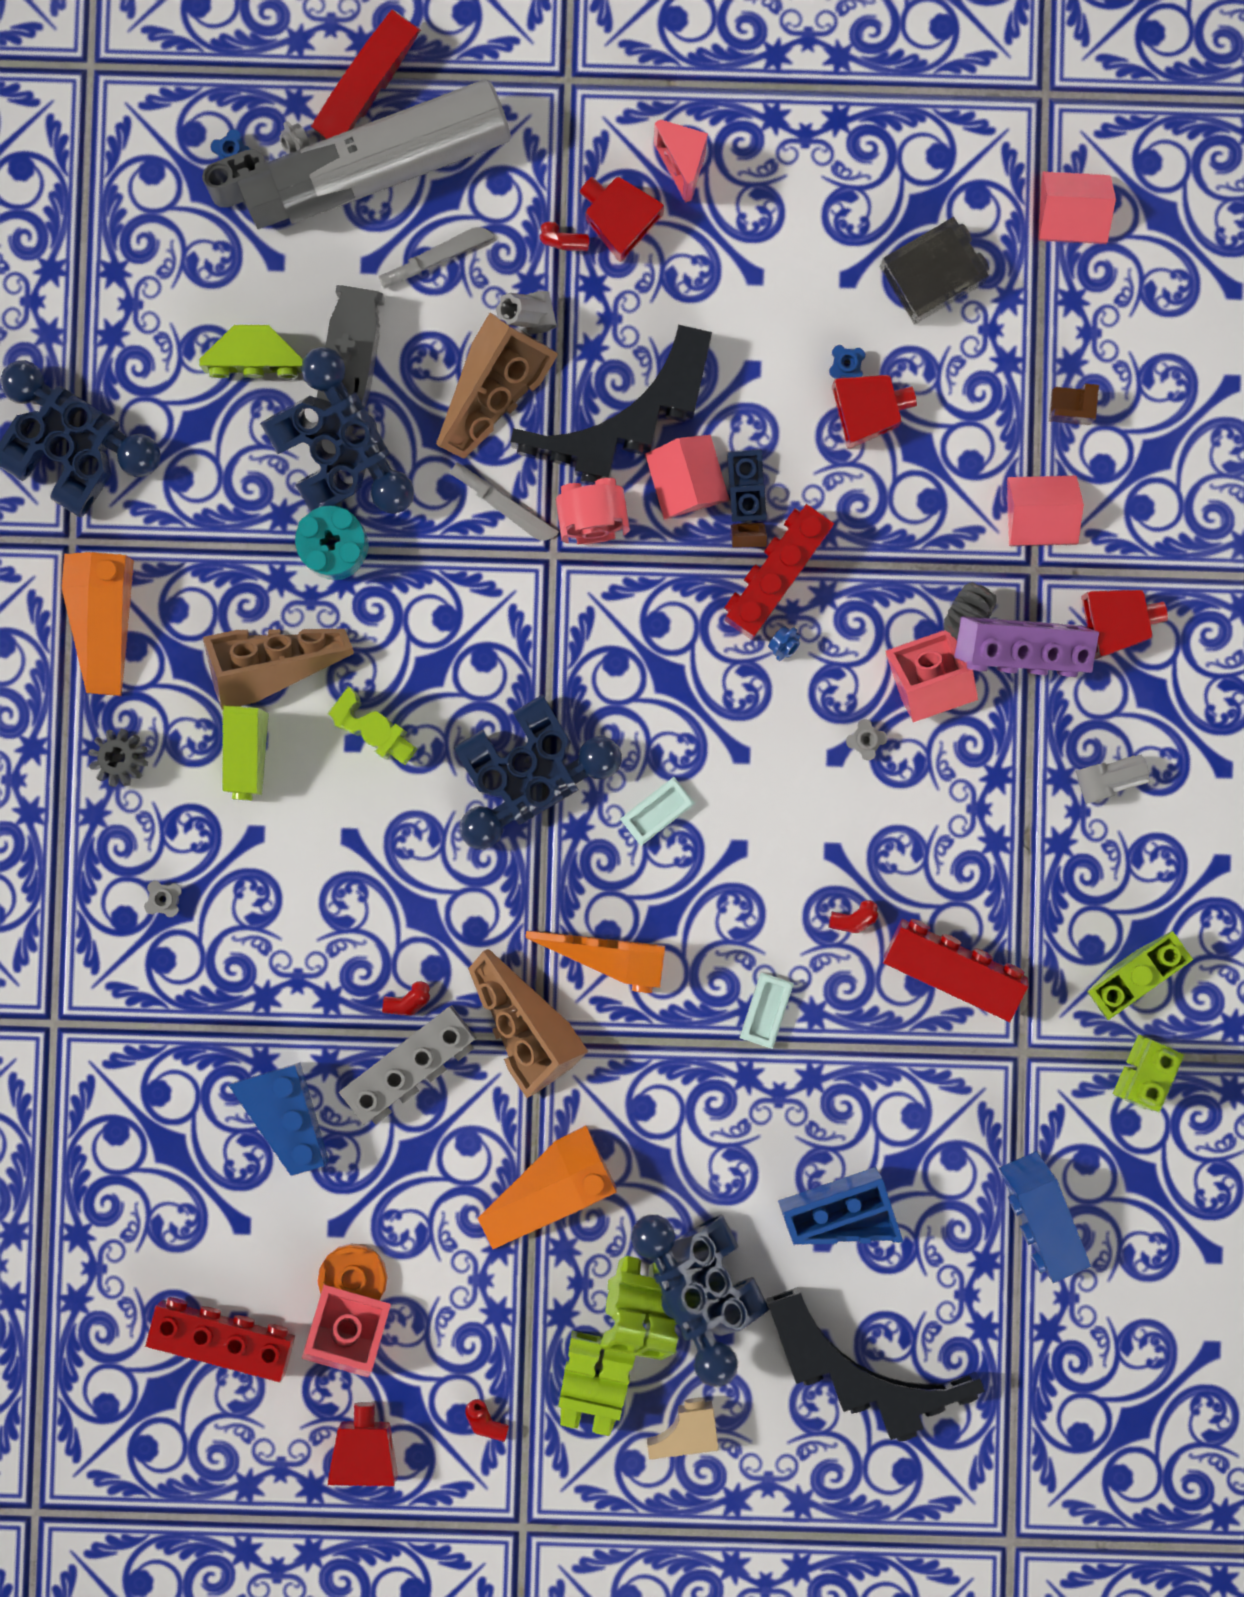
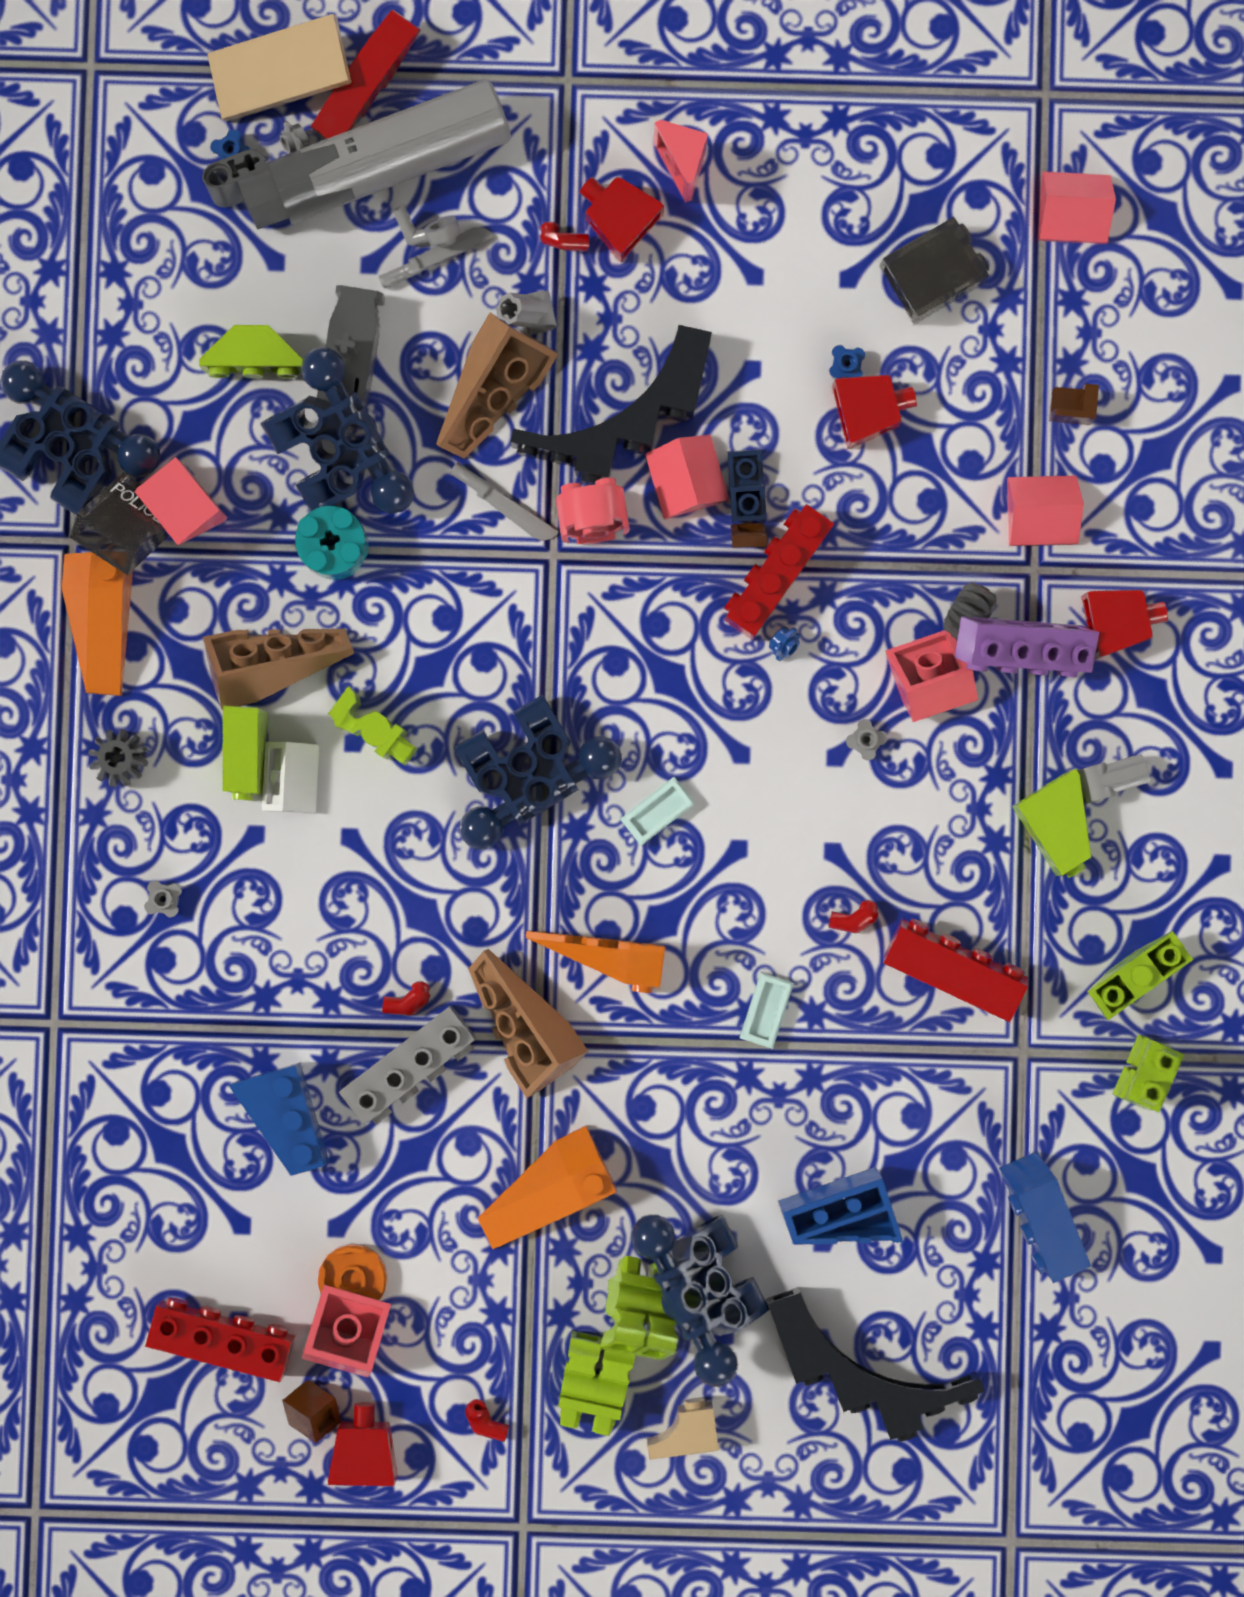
none -> clear smoke brick [70,472,169,575]
none -> coral slope [135,457,227,545]
none -> tan tile [207,14,352,122]
none -> white panel [262,742,319,813]
none -> reddish brown panel [282,1380,341,1443]
none -> light grey plate [392,205,461,248]
none -> lime slope [1012,768,1091,878]

